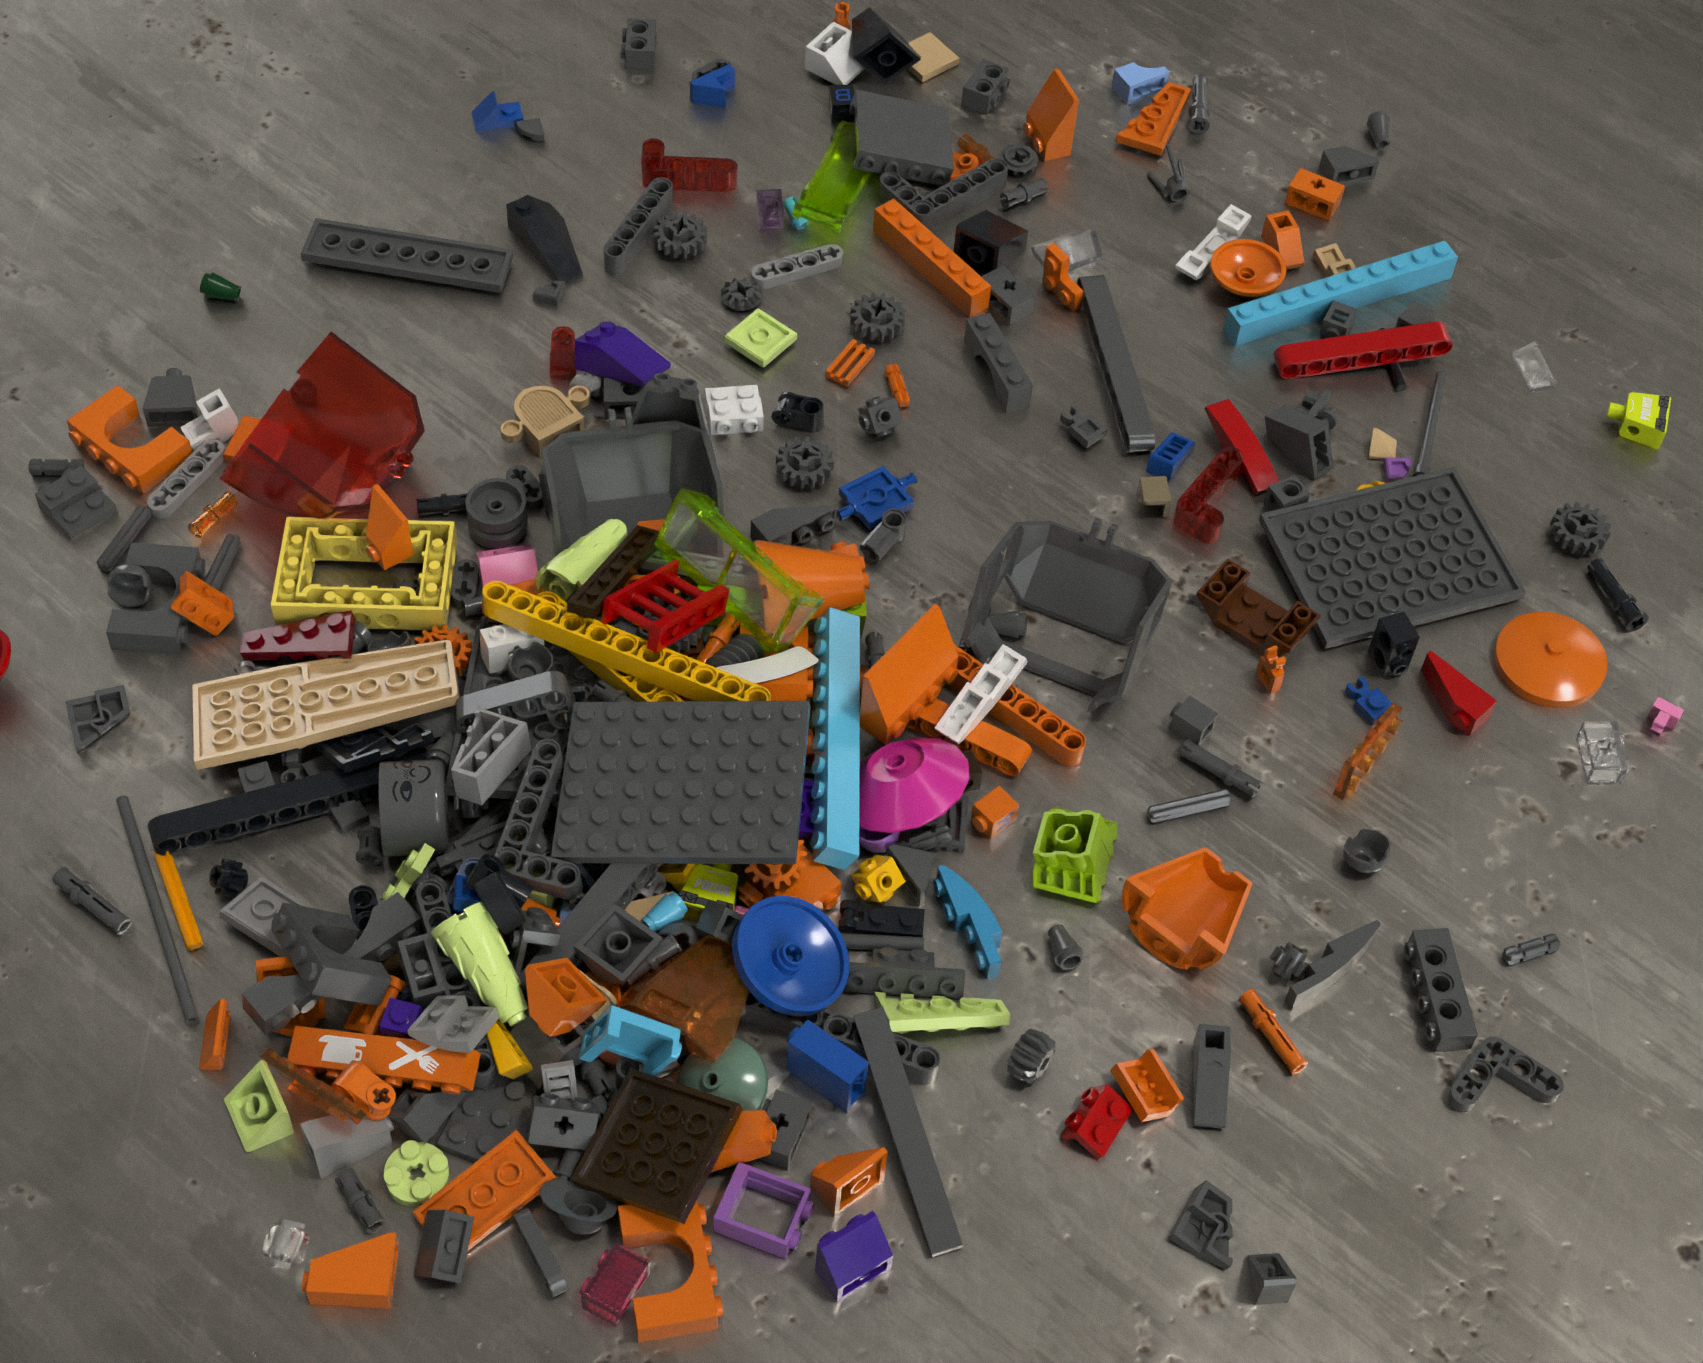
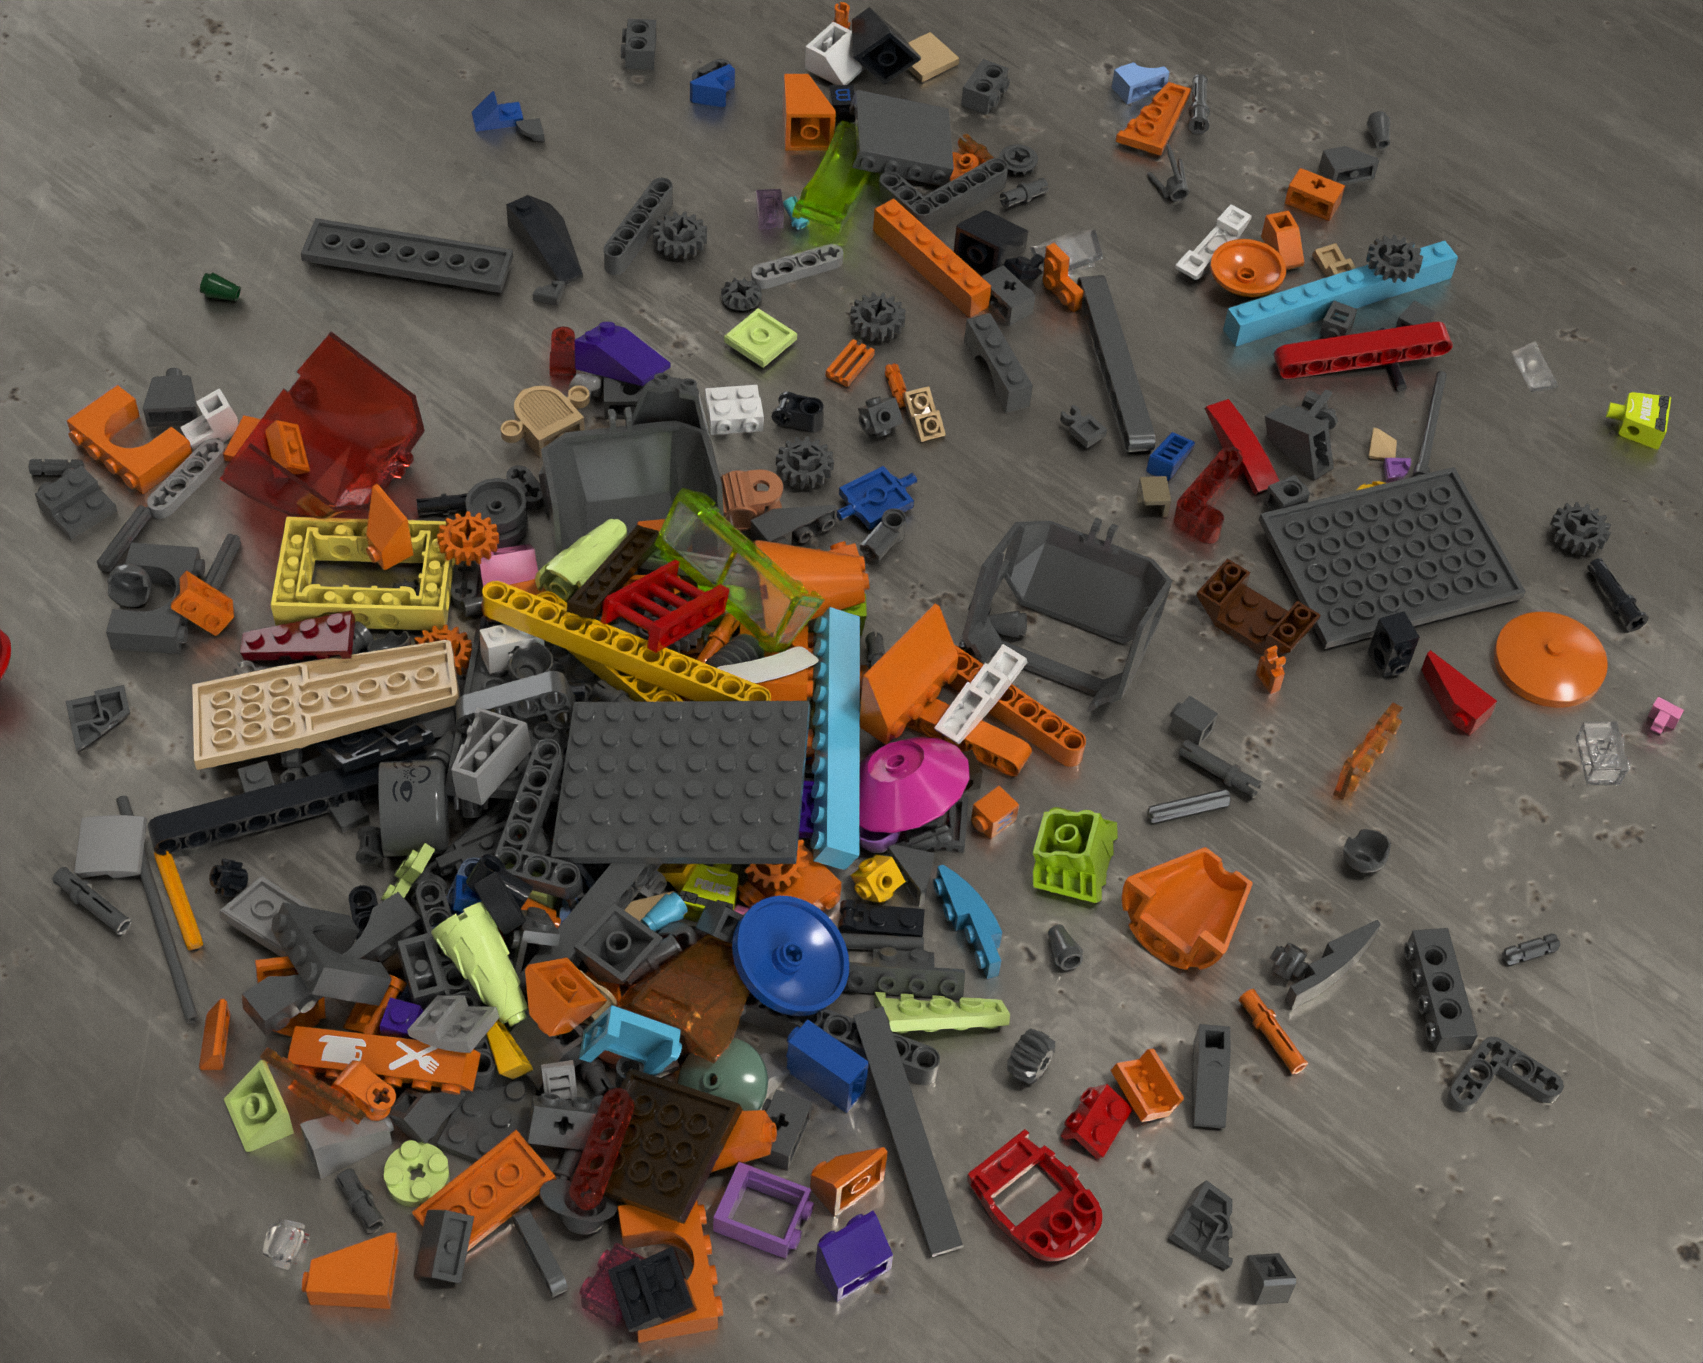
clear orange pin [188,491,239,538] -> none
clear red beam [641,138,738,192] -> none
orange slope [1023,68,1079,162] -> none
blue plate [1345,676,1396,726] -> none
none -> light grey slope [74,815,147,879]
none -> orange slope [265,420,310,476]
none -> orange gear [437,511,499,566]
none -> clear red beam [569,1088,635,1210]
none -> black slope [608,1246,697,1332]
none -> nougat piece [720,469,783,531]
none -> orange slope [783,74,836,151]
none -> tan slope [902,386,946,442]
none -> red slope [967,1129,1103,1261]
none -> black plate [1004,254,1045,280]
none -> dark grey gear [1366,235,1423,283]

